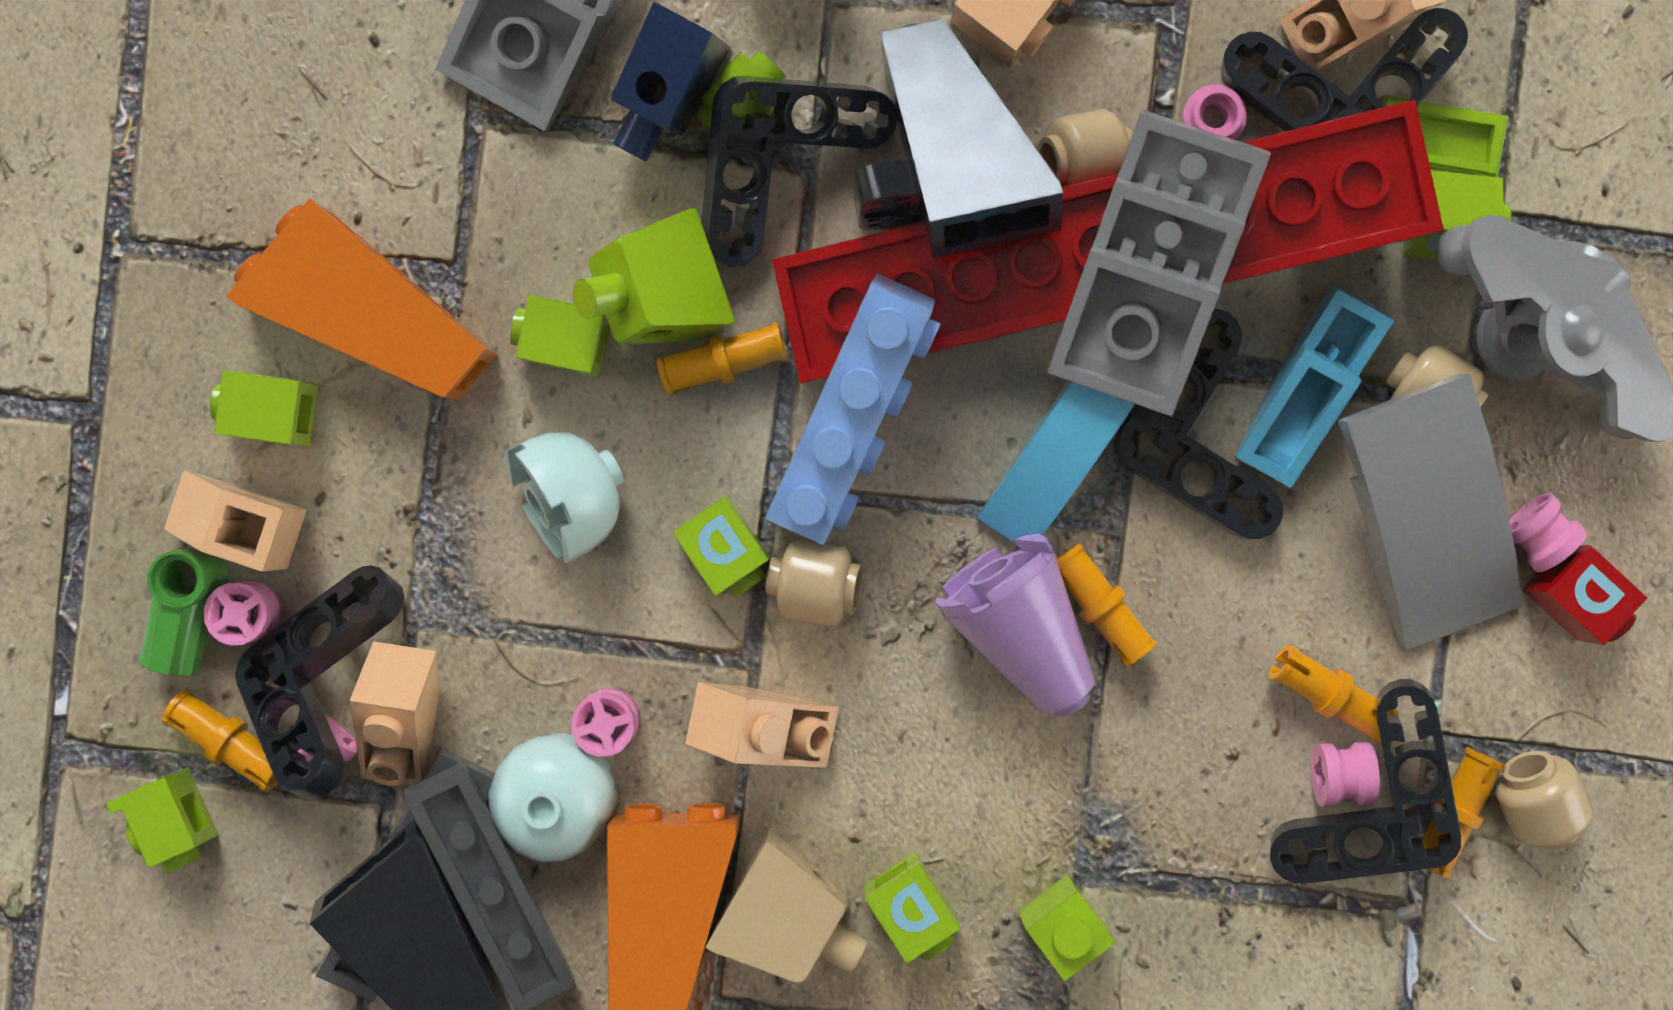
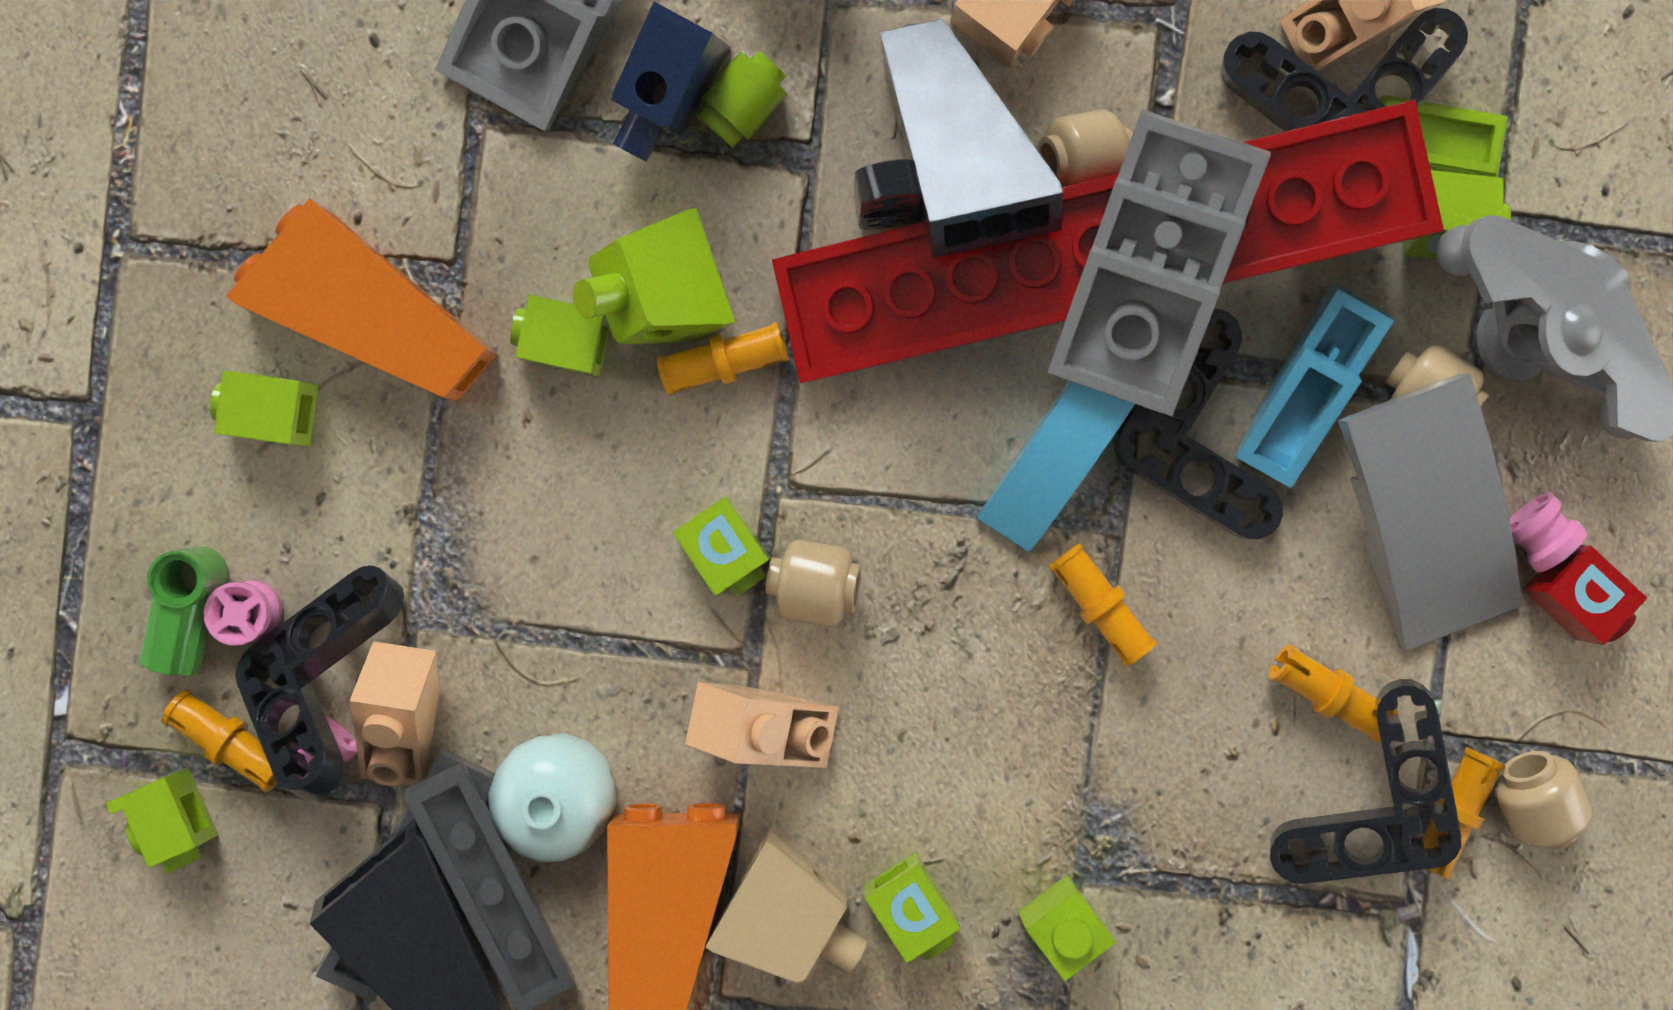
light nougat slope [164,470,307,572] -> none
light aqua cylinder [504,433,624,563] -> none
bright pink wheel [571,688,640,757] -> none
black beam [701,76,897,267] -> none
light blue brick [765,273,940,546] -> none
lavender cone [935,534,1095,716] -> none
bright pink plate [1182,84,1247,140] -> none
bright pink wheel [1311,742,1380,807] -> none

